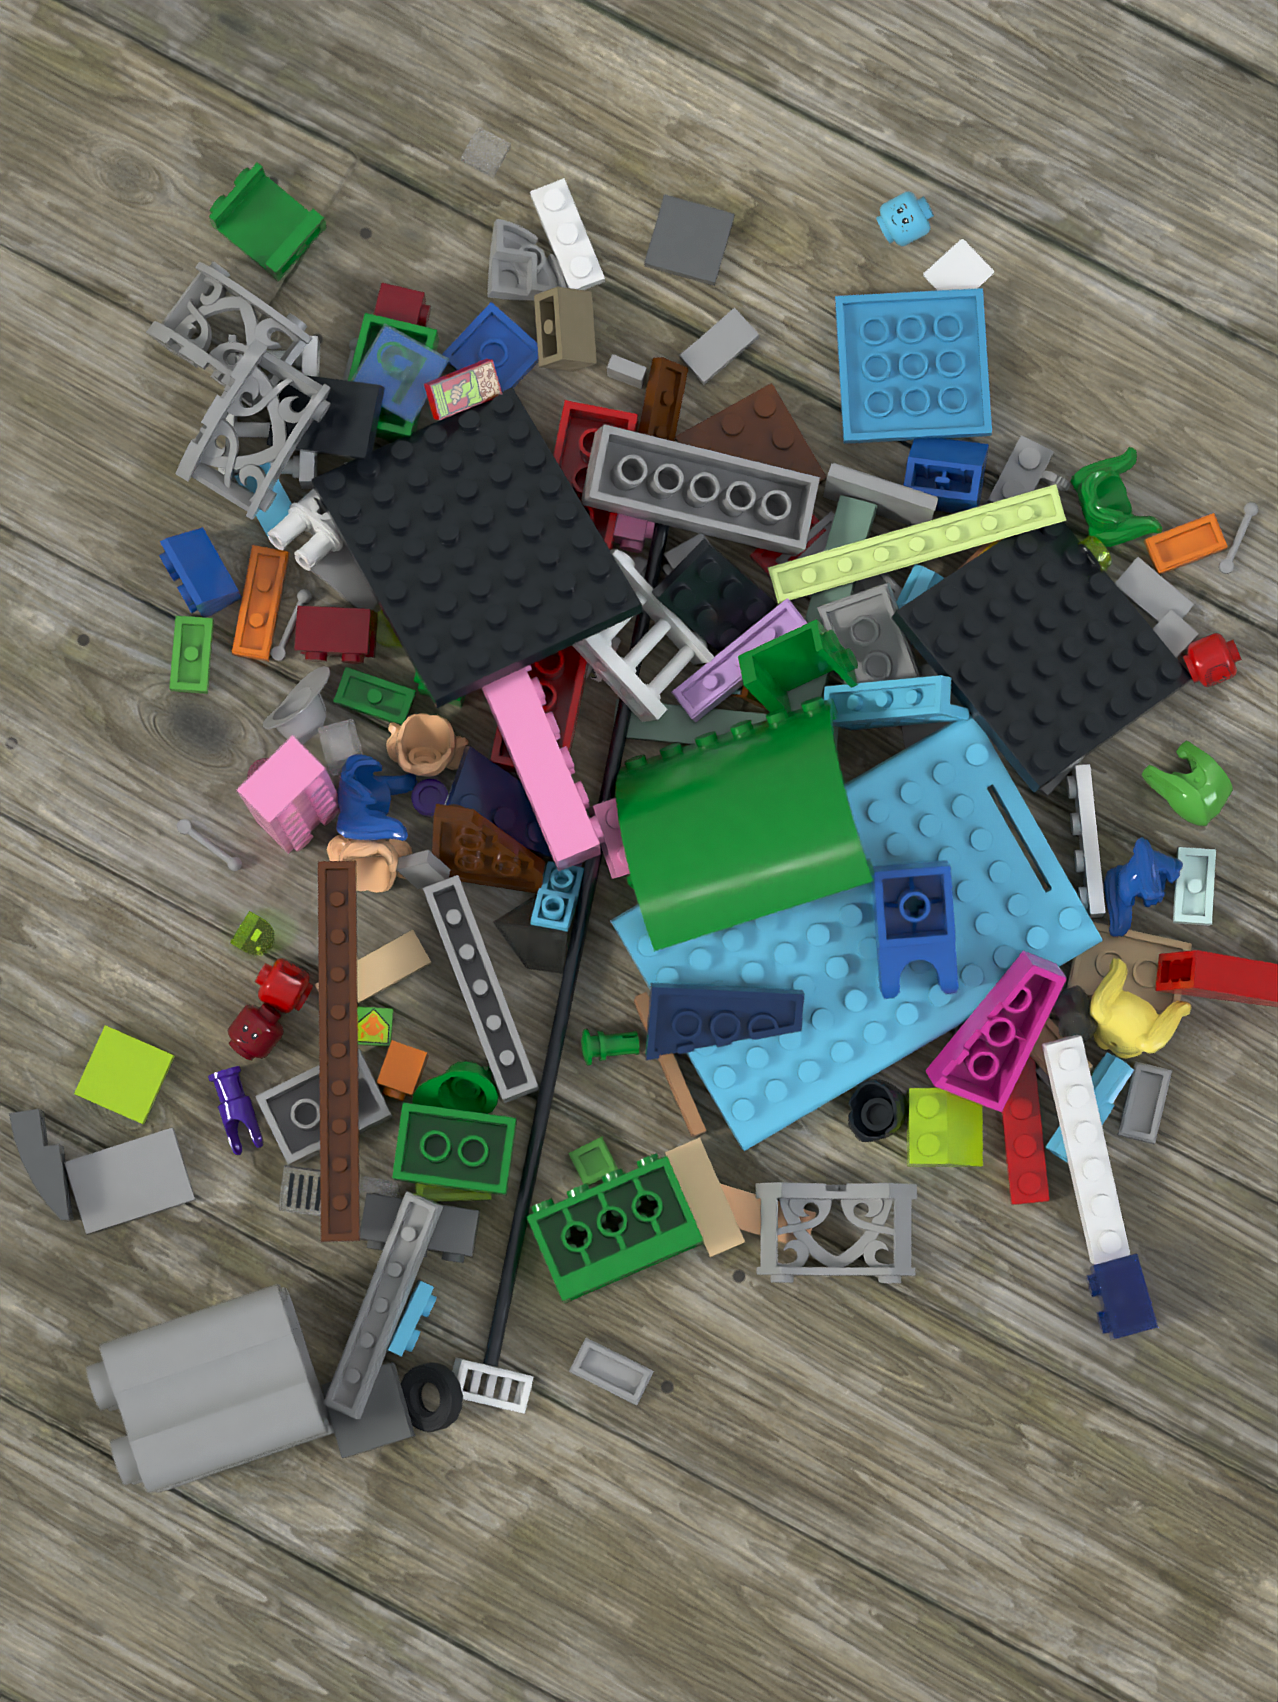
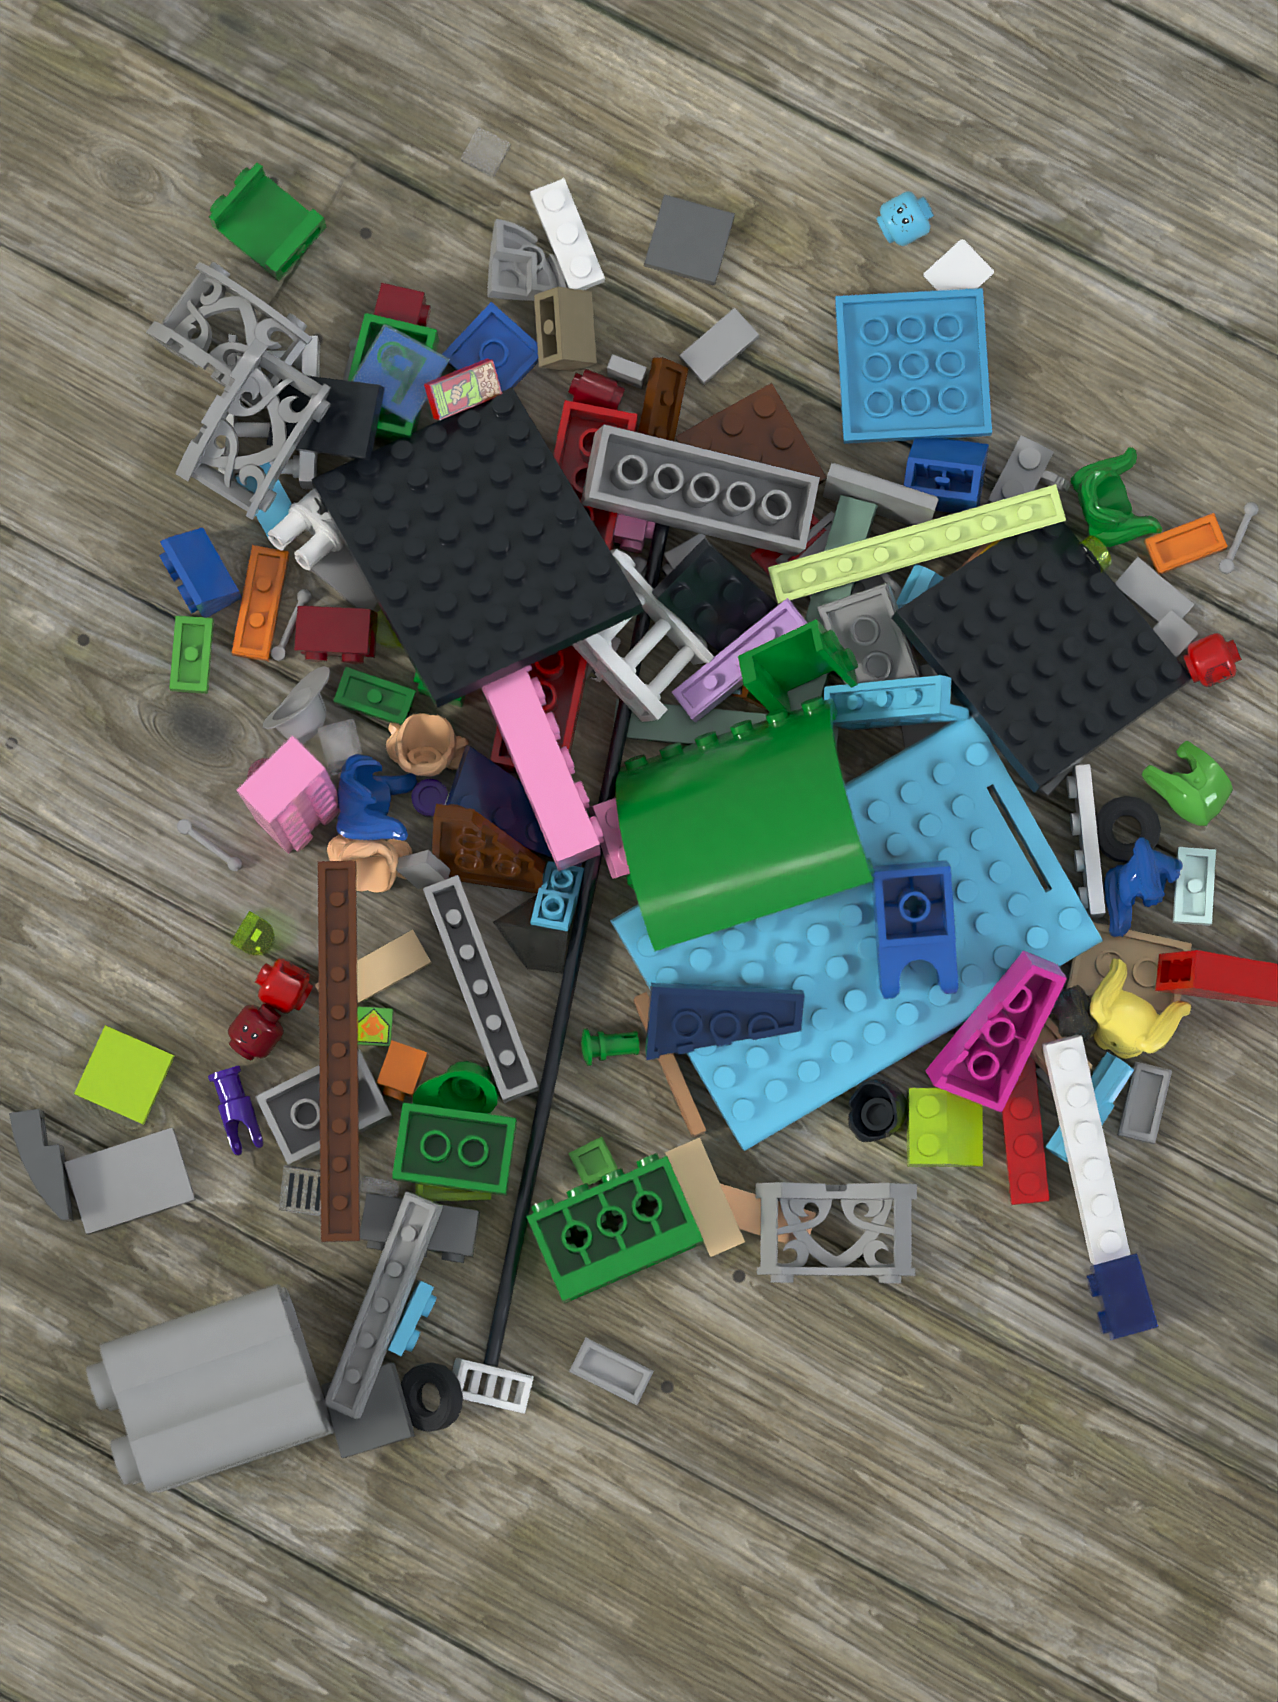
none -> dark red brick [568,368,625,410]
none -> black tyre [1096,796,1161,863]

